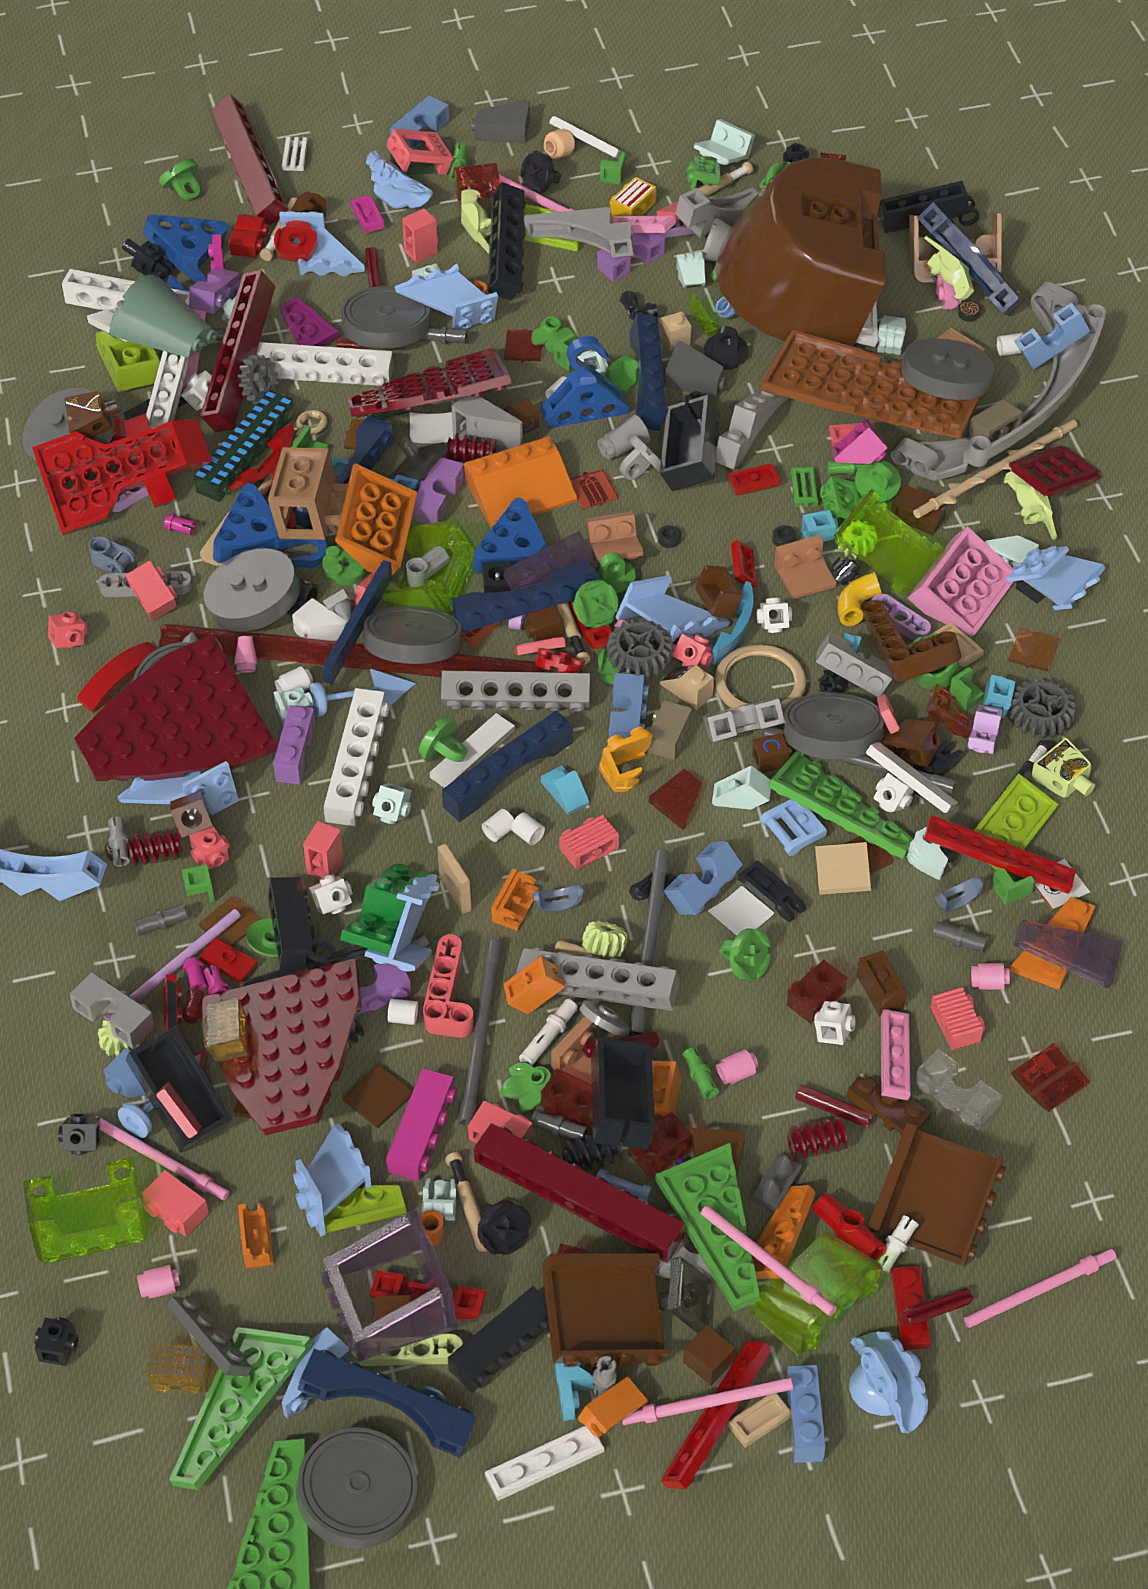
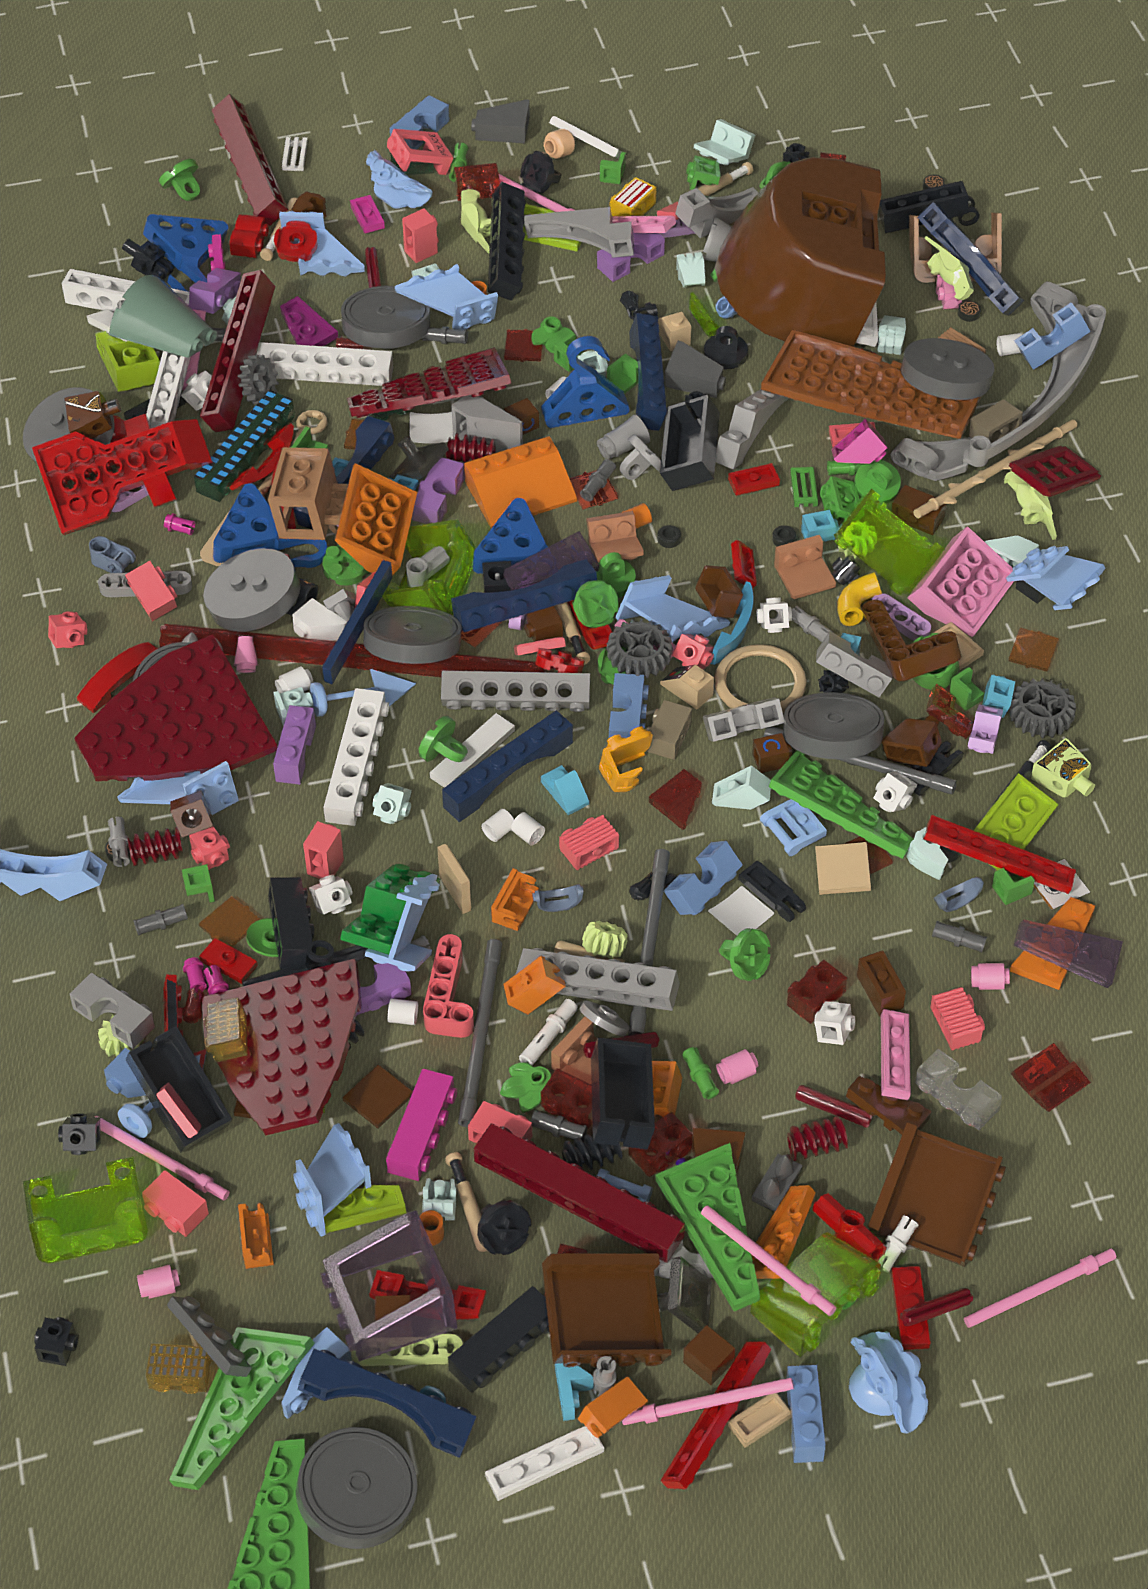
lavender bar [104,909,241,1021] -> none
white tile [866,742,958,813] -> none
coral tile [877,694,899,734] -> none
none -> dark grey pin [580,459,616,501]
none -> orange beam [622,503,652,529]
none -> light grey pin [792,606,834,642]
none -> tile [923,175,945,190]

